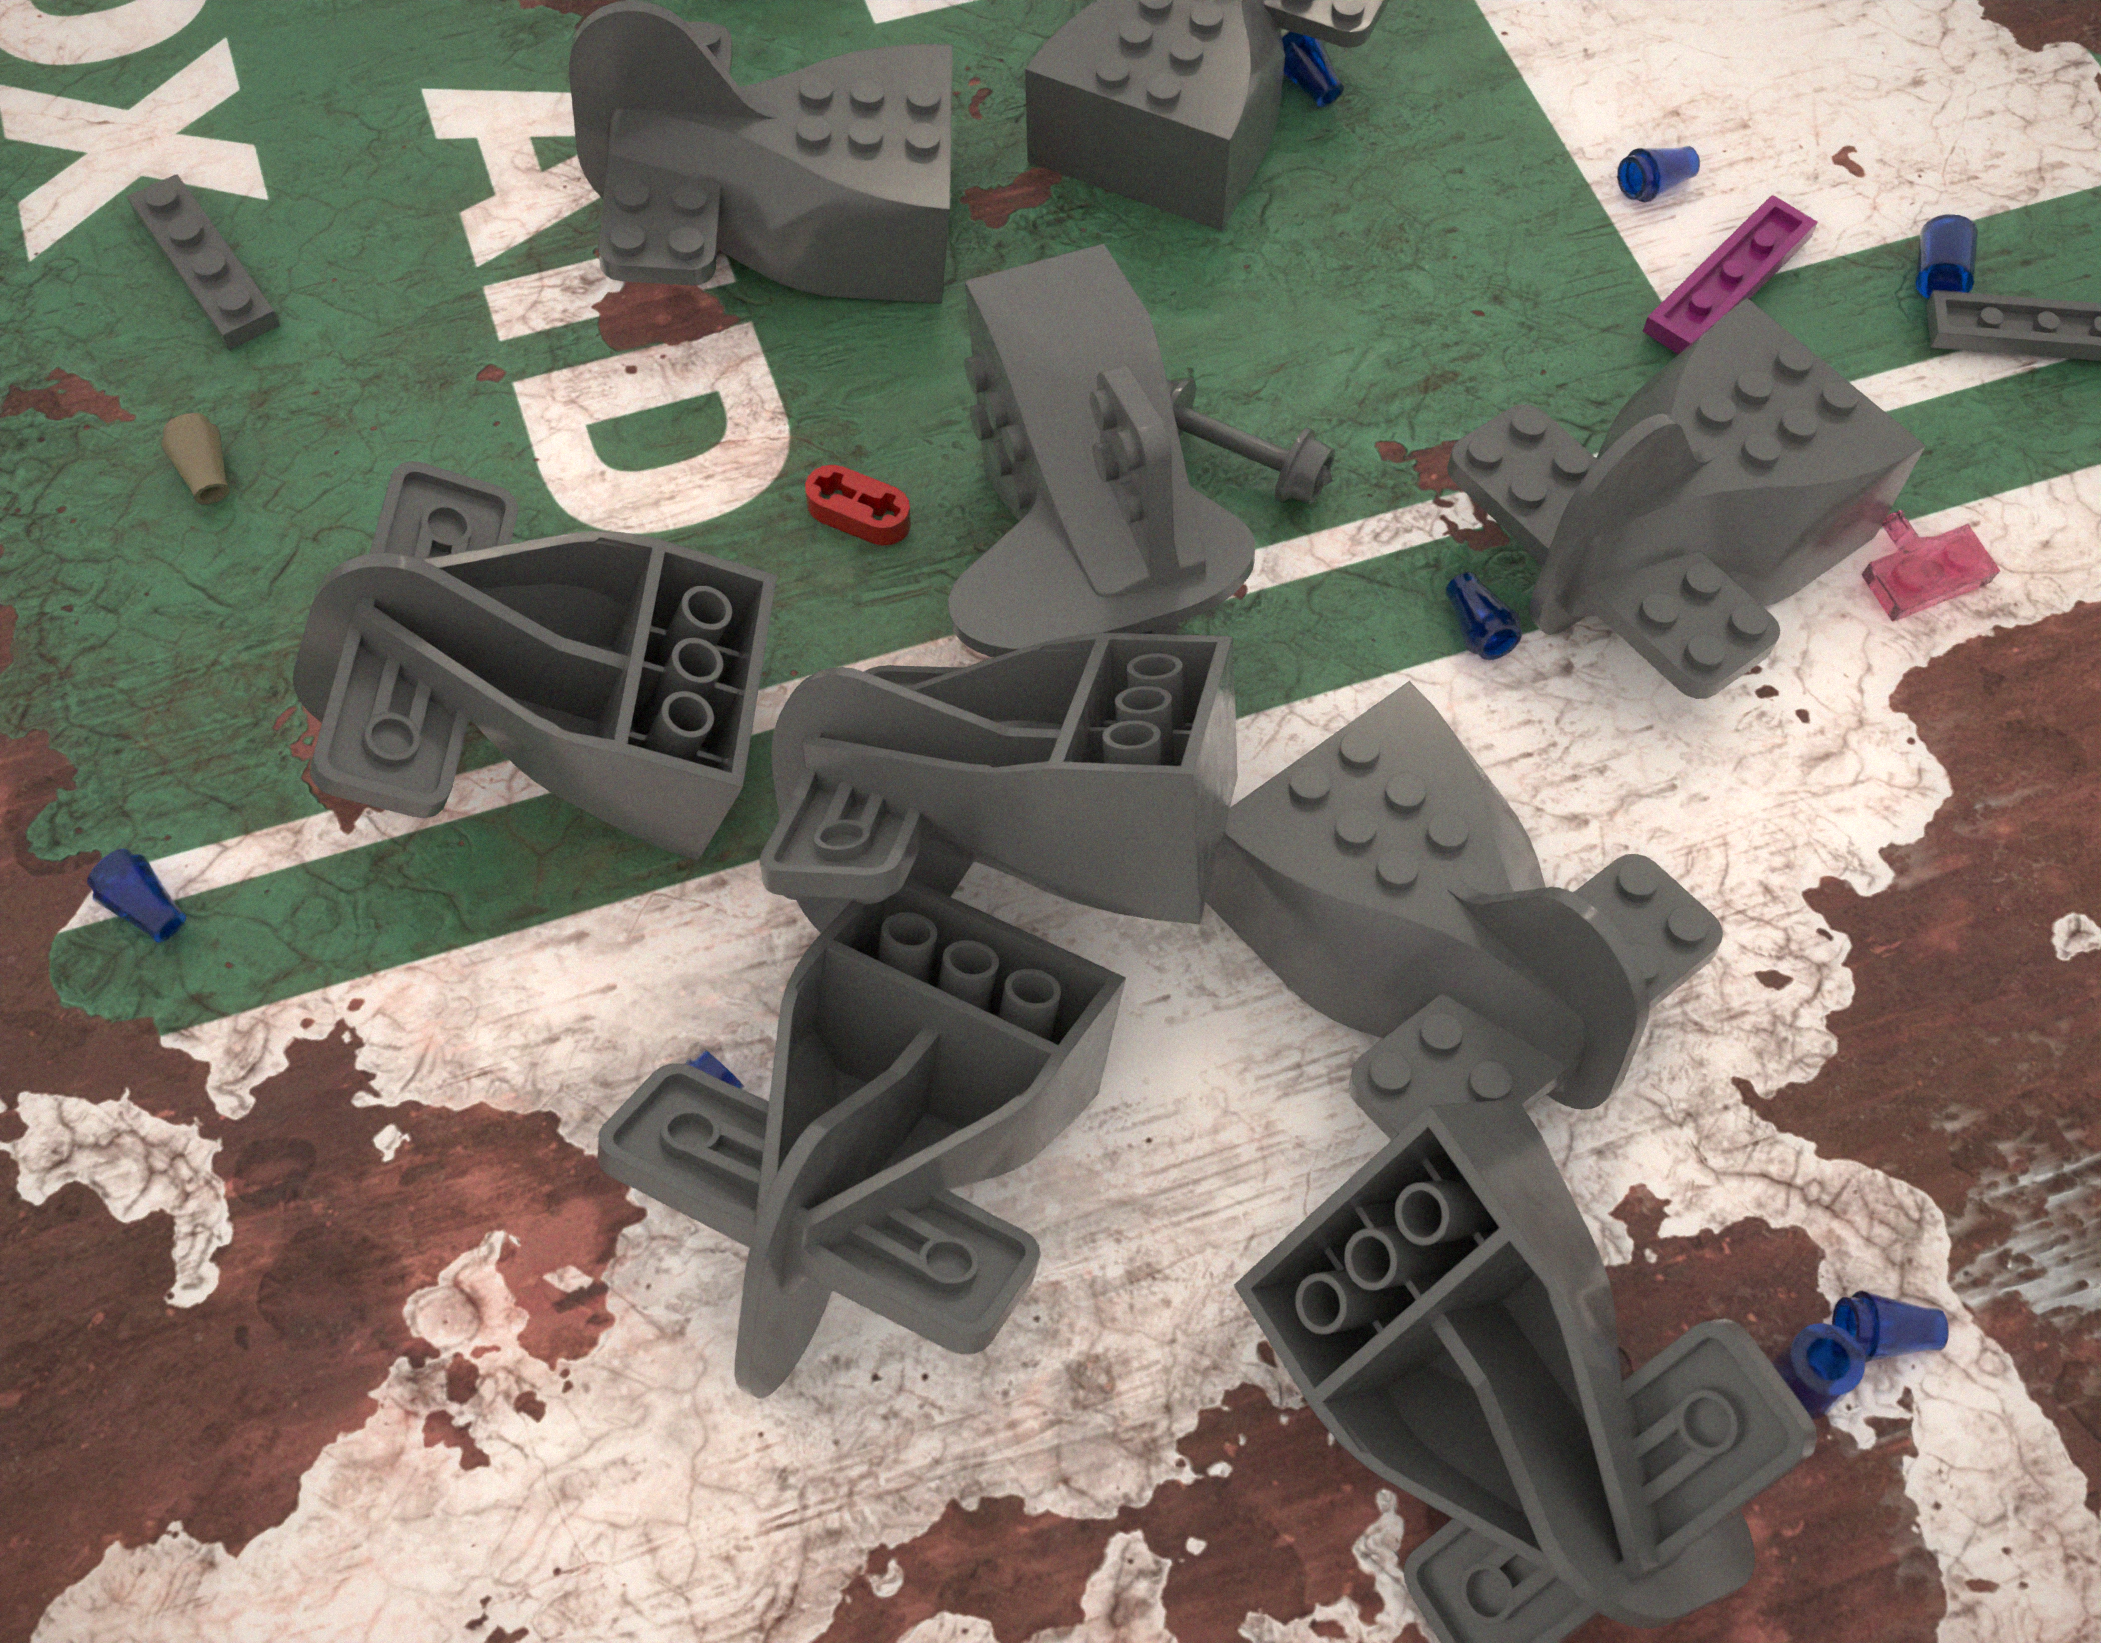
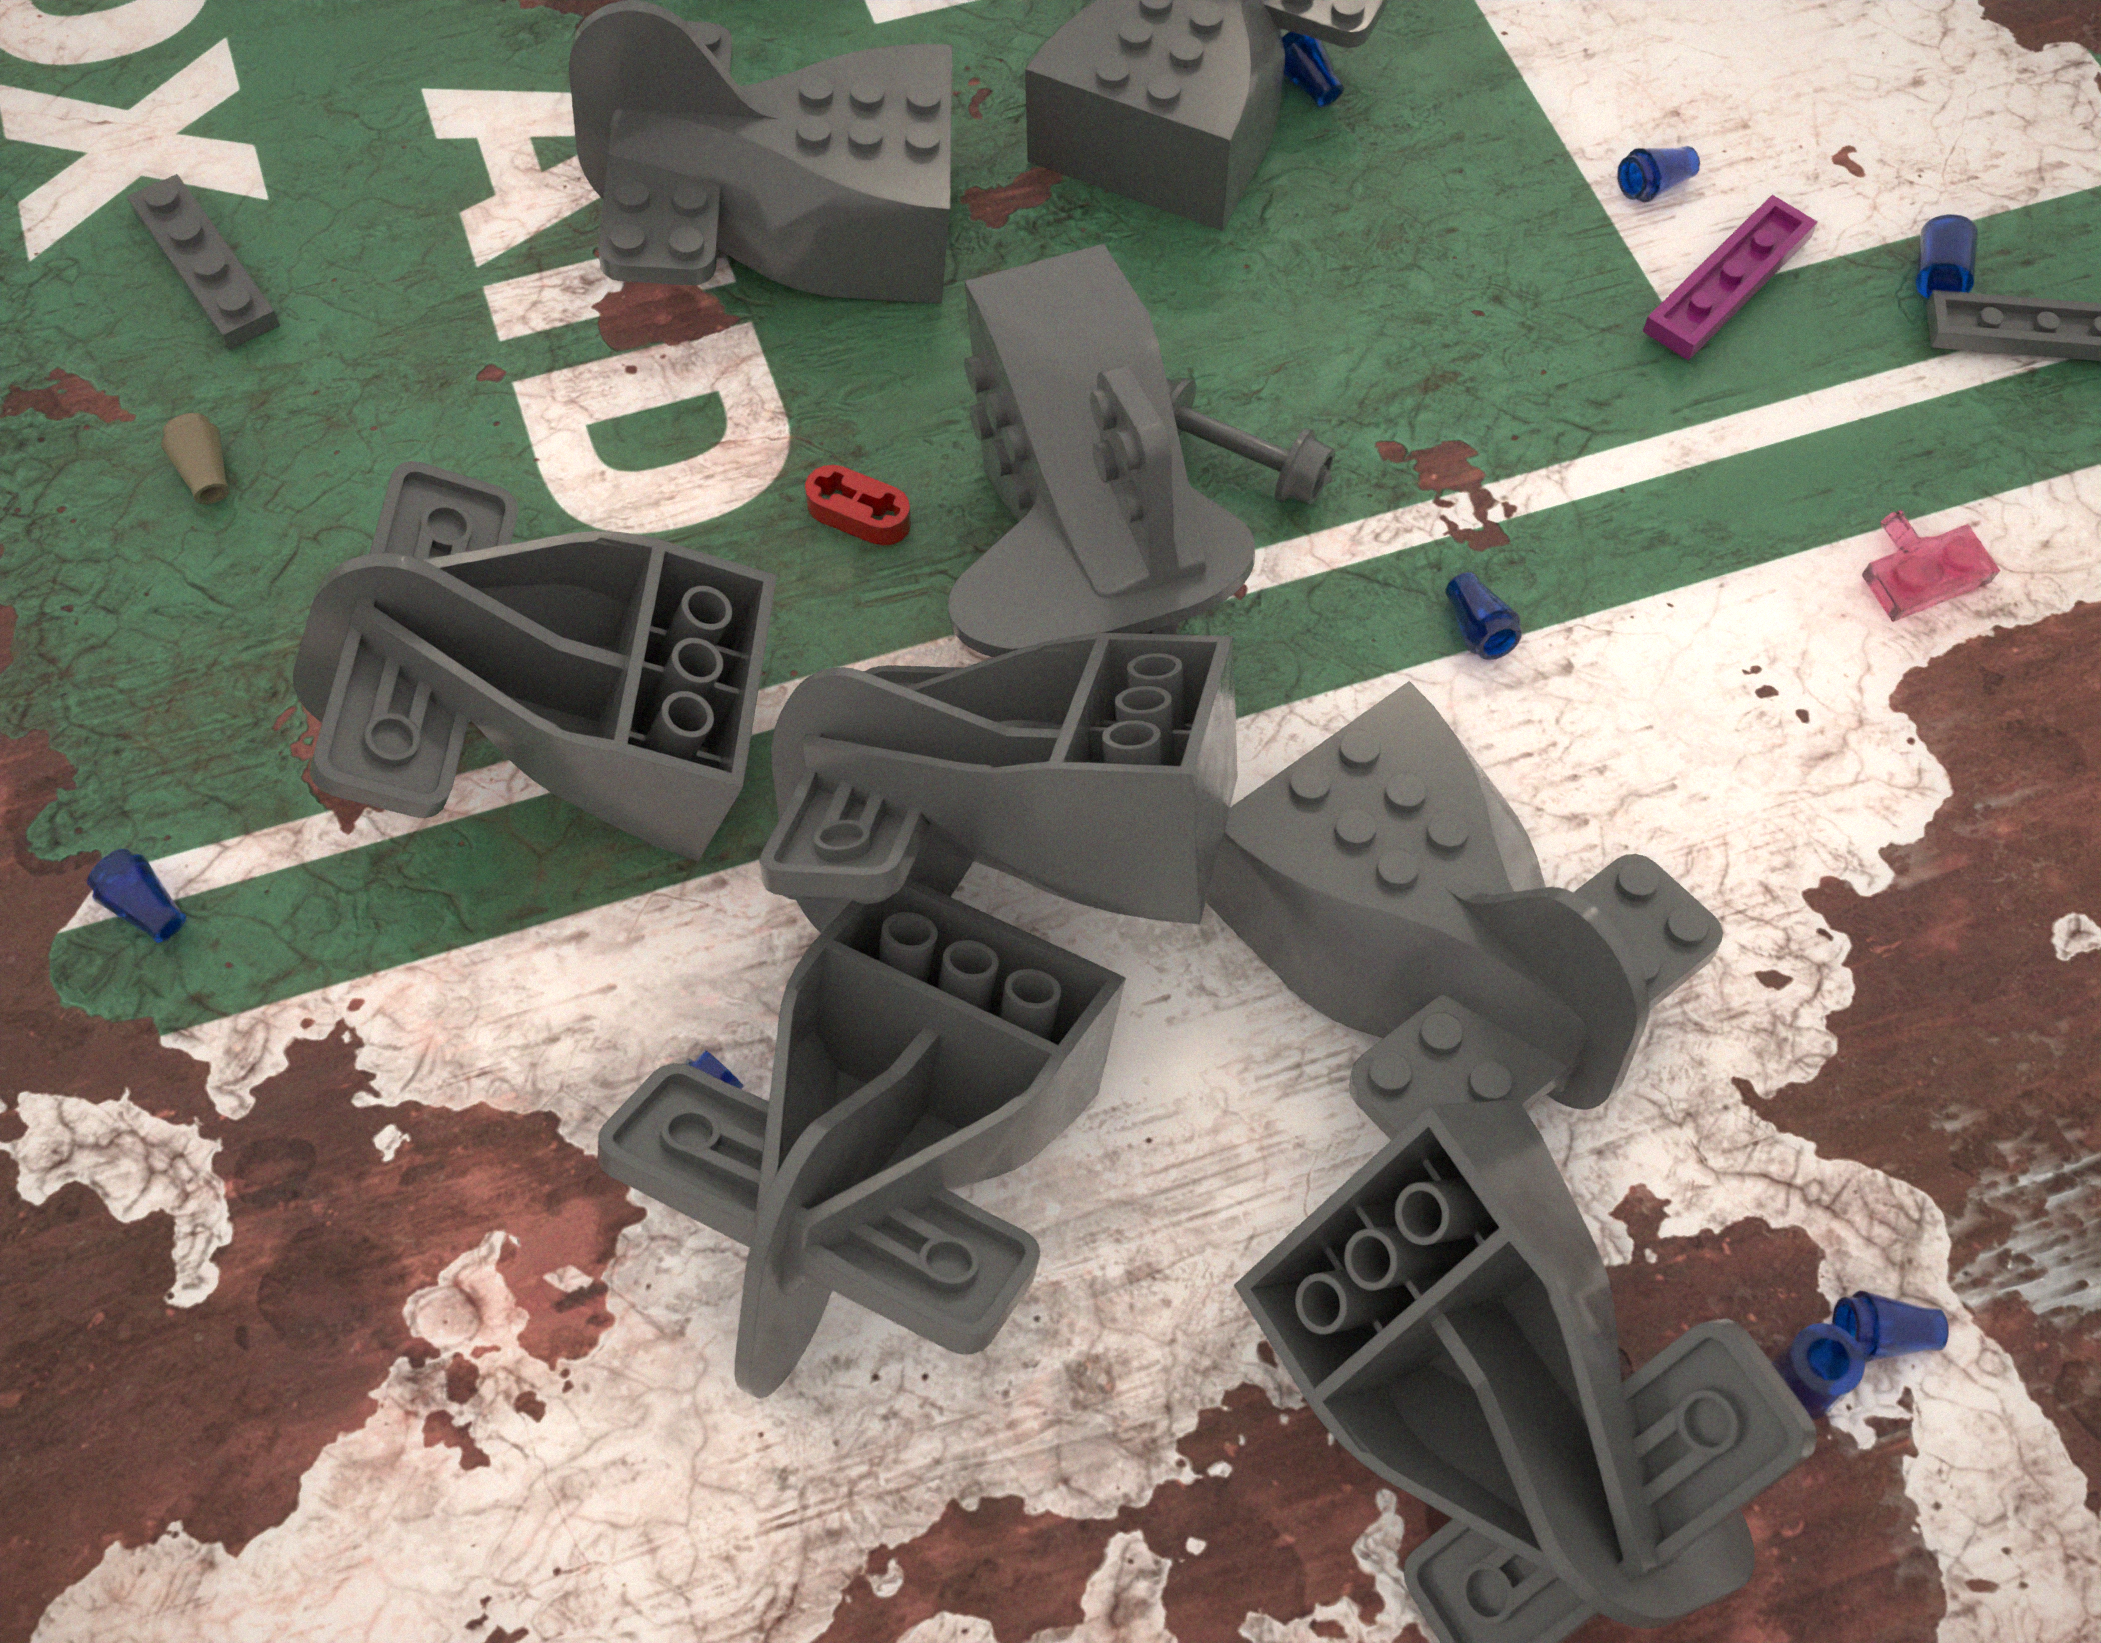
dark grey brick [1447,298,1926,699] -> none

